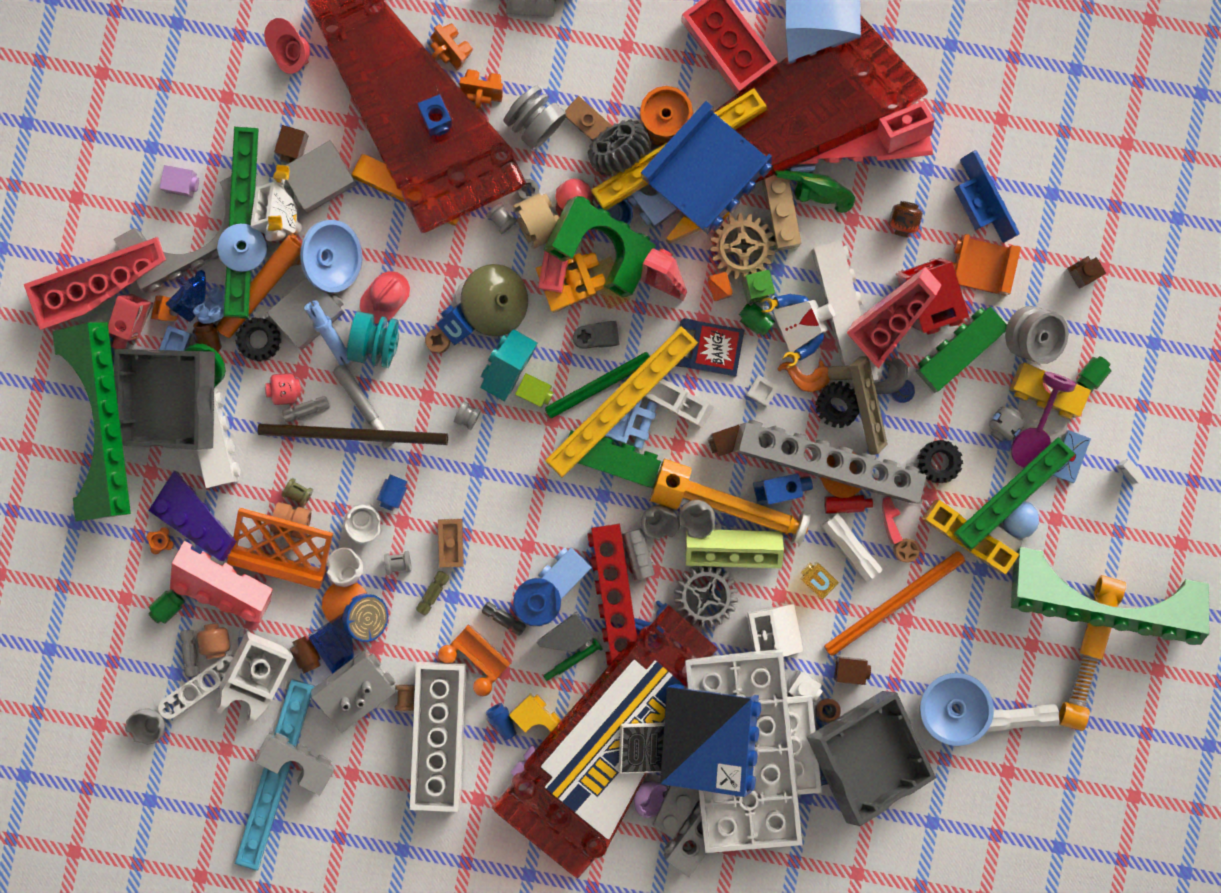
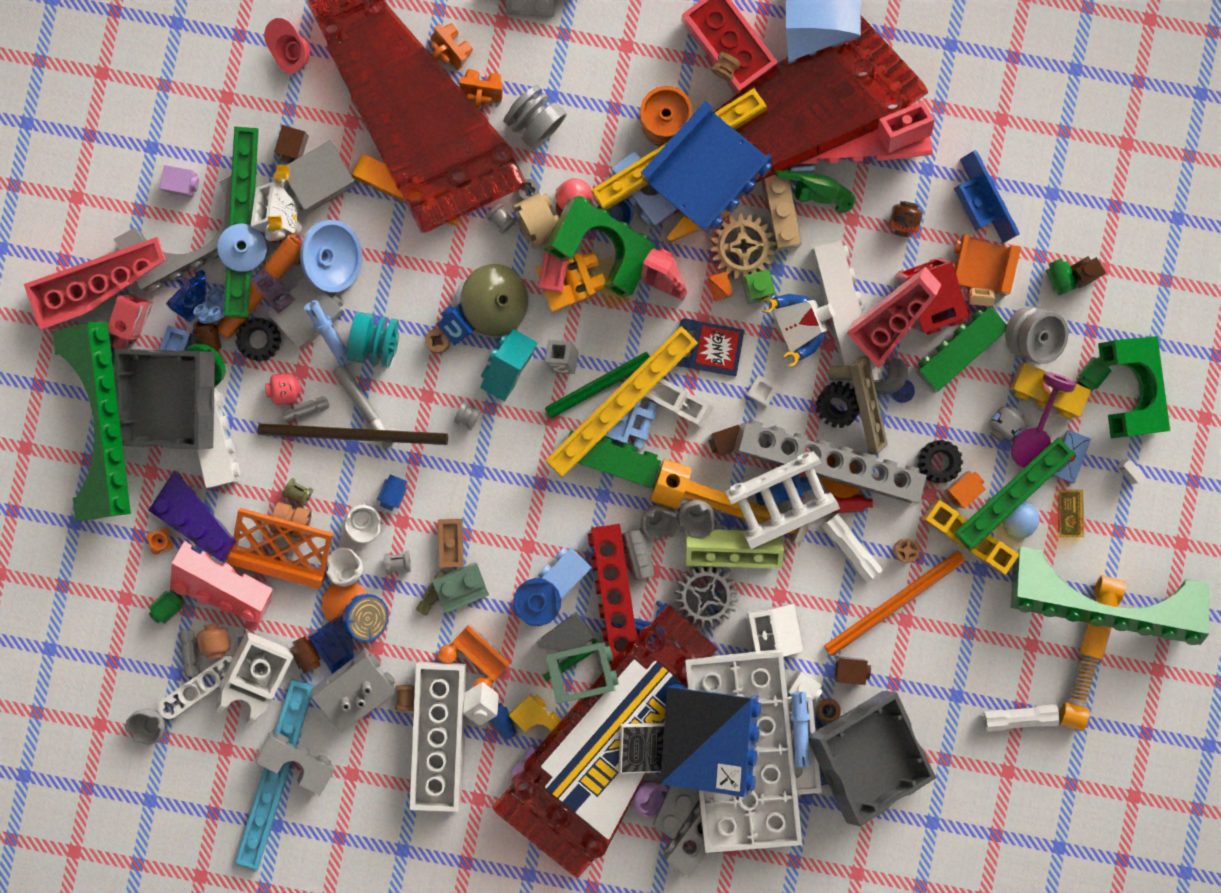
orange tile [151,295,180,321] -> none
coral piece [360,271,410,324] -> none
blue brick [417,94,452,136] -> none
dark grey axle [482,602,526,636] -> none
lime brick [515,373,554,408] -> none
medium nougat plate [565,96,612,142] -> none
dark grey piece [573,321,620,349] -> none
dark grey gear [587,119,651,176] -> none
green brick [739,303,775,336] -> none
orange piece [777,360,830,393] -> none
clear yellow brick [800,562,839,600] -> none
coral slope [882,497,903,544] -> none
light blue dish [920,673,994,746] -> none
light grey beam [989,527,1022,552] -> none
none -> leg [250,268,295,314]
none -> sand green plate [431,562,489,614]
none -> white brick [463,682,499,726]
none -> light grey brick [545,340,578,374]
none -> sand green window [546,642,619,704]
none -> medium nougat wheel [711,52,741,81]
none -> white fence [725,451,840,549]
none -> light blue pin [790,691,810,767]
none -> orange brick [945,471,986,508]
none -> tan tile [969,288,995,306]
none -> green brick [1045,258,1077,295]
none -> clear yellow tile [1058,490,1084,538]
none -> green arch [1098,336,1170,439]

